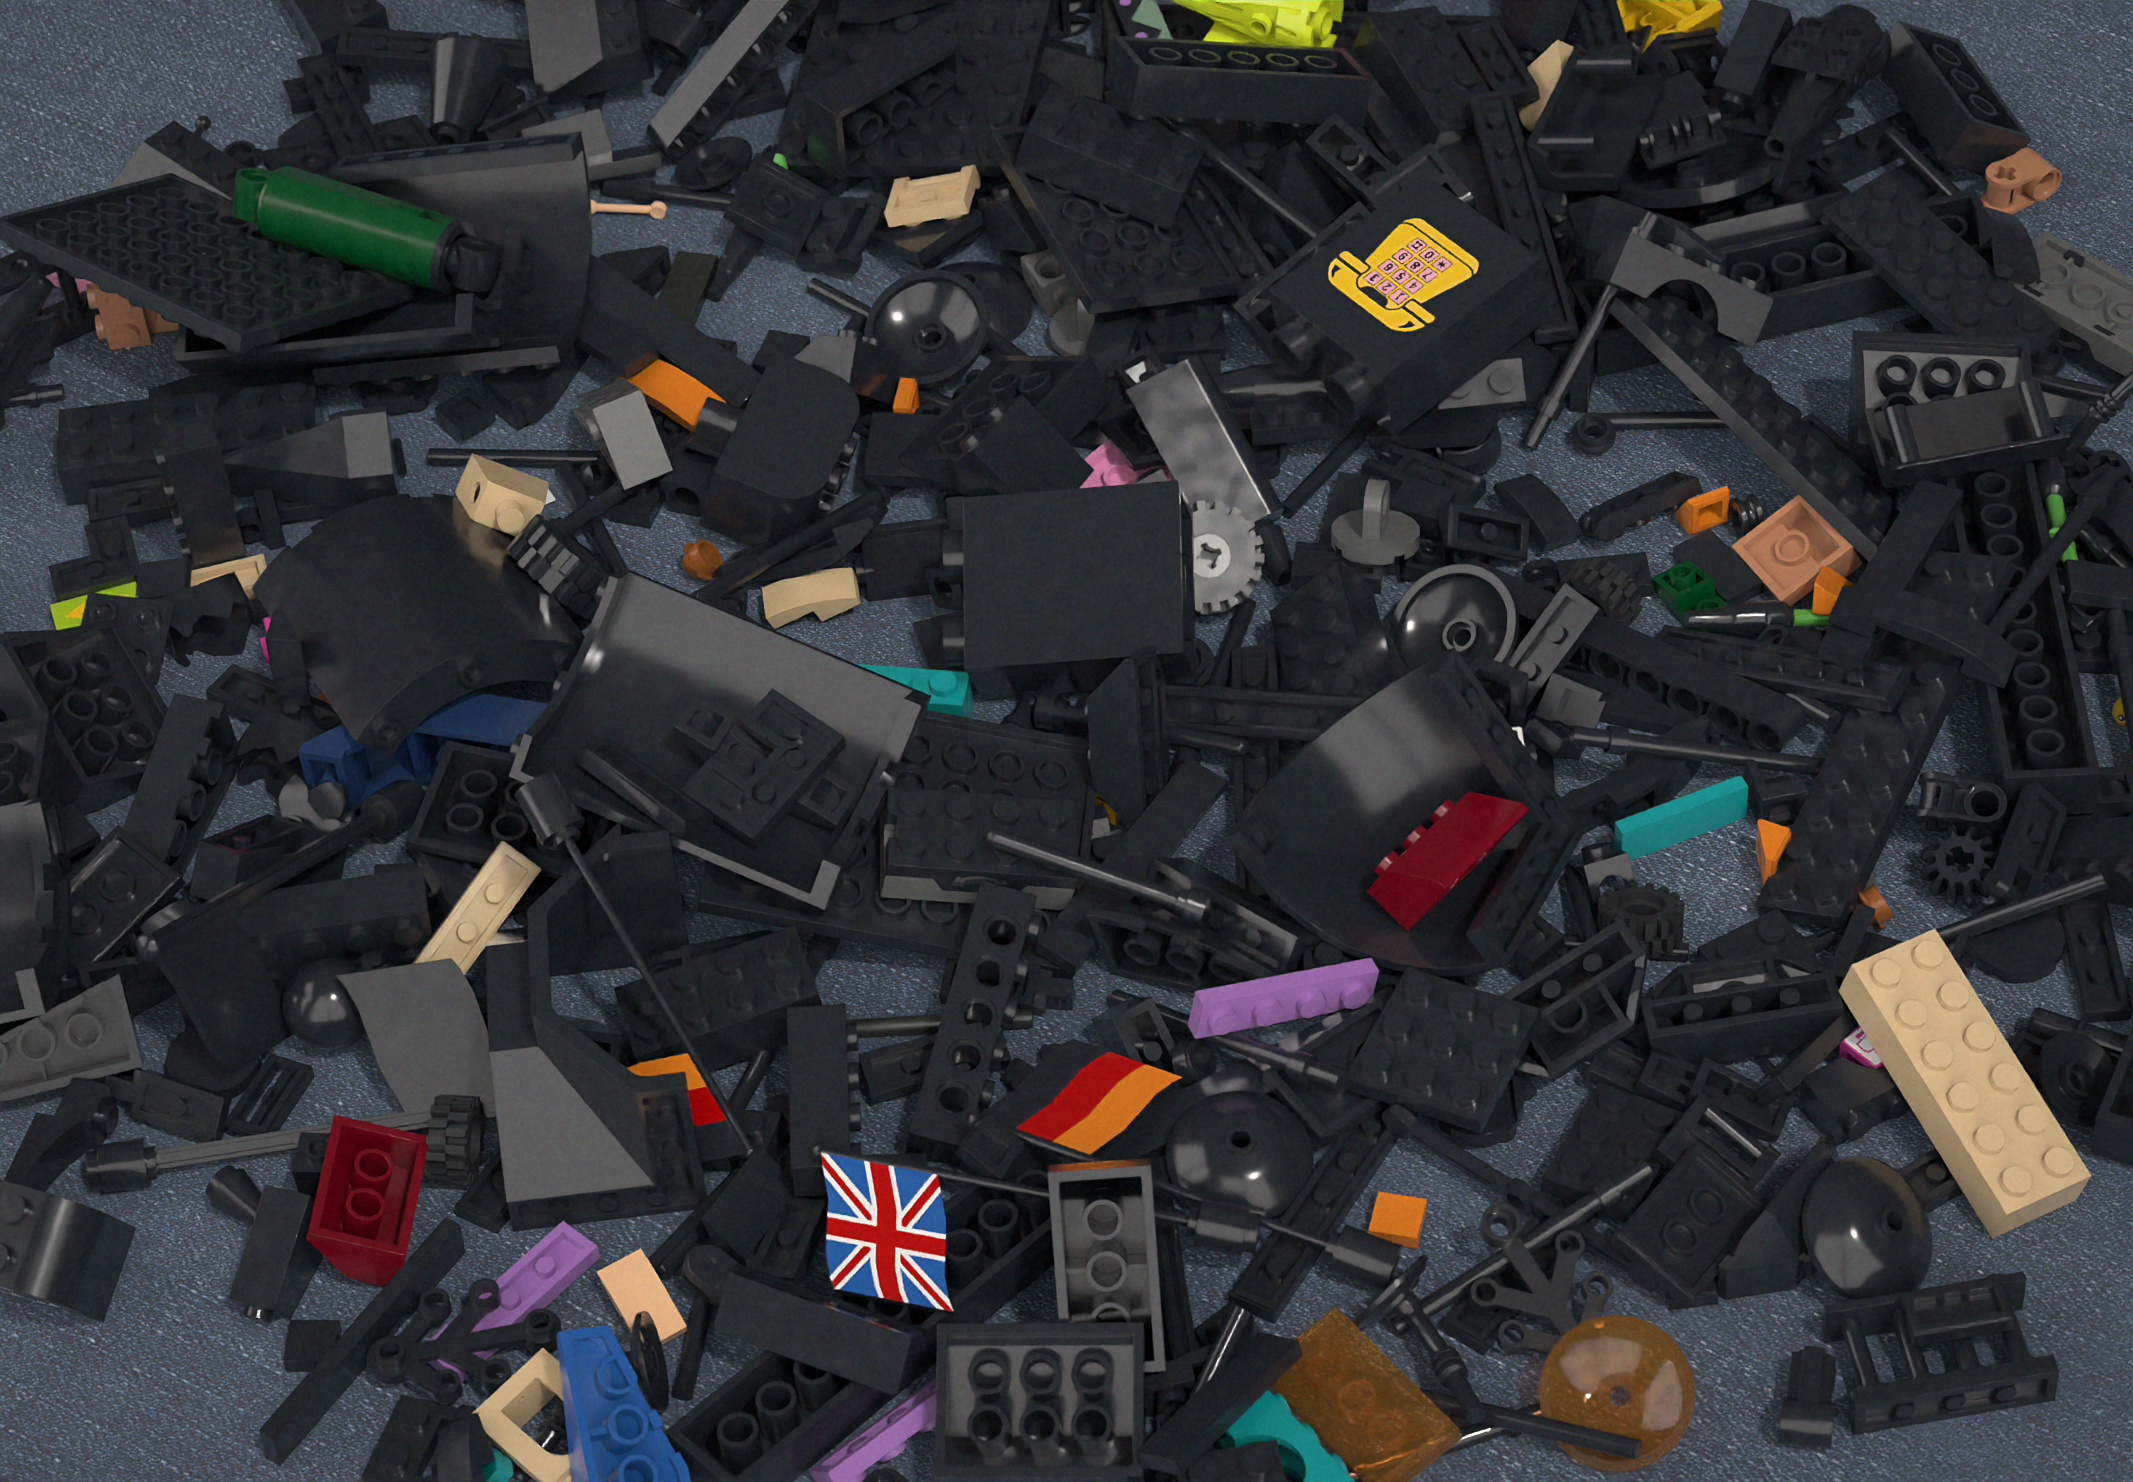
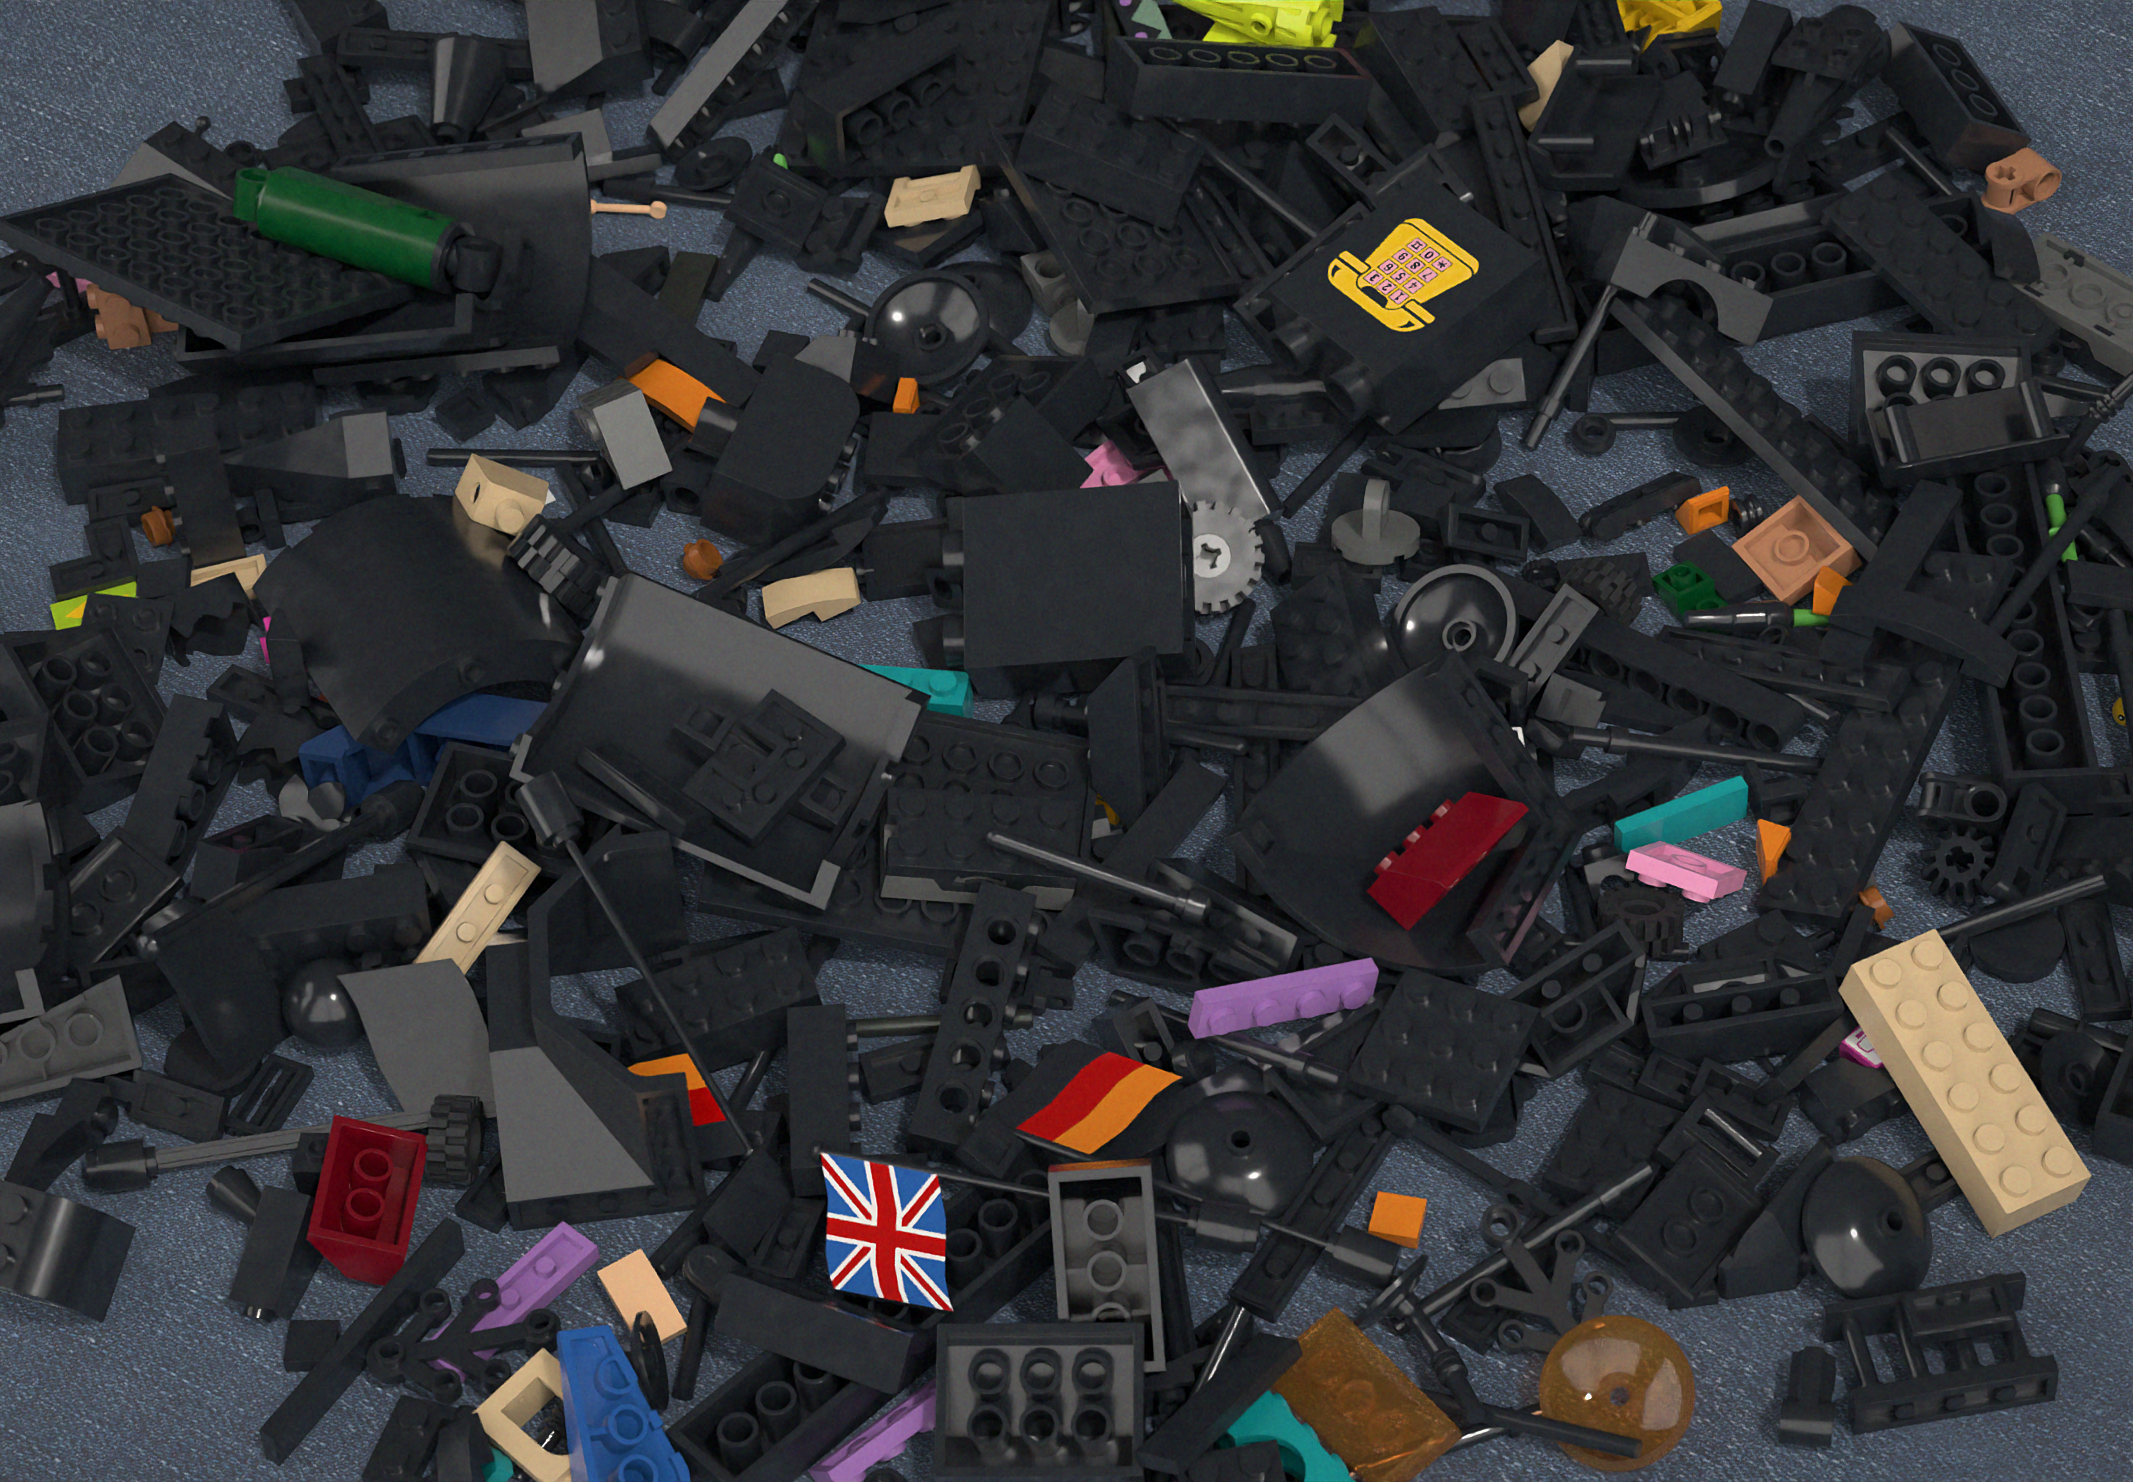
none -> dark orange plate [141,506,177,547]
none -> bright pink plate [1625,841,1747,903]
none -> black dish [1673,404,1756,469]

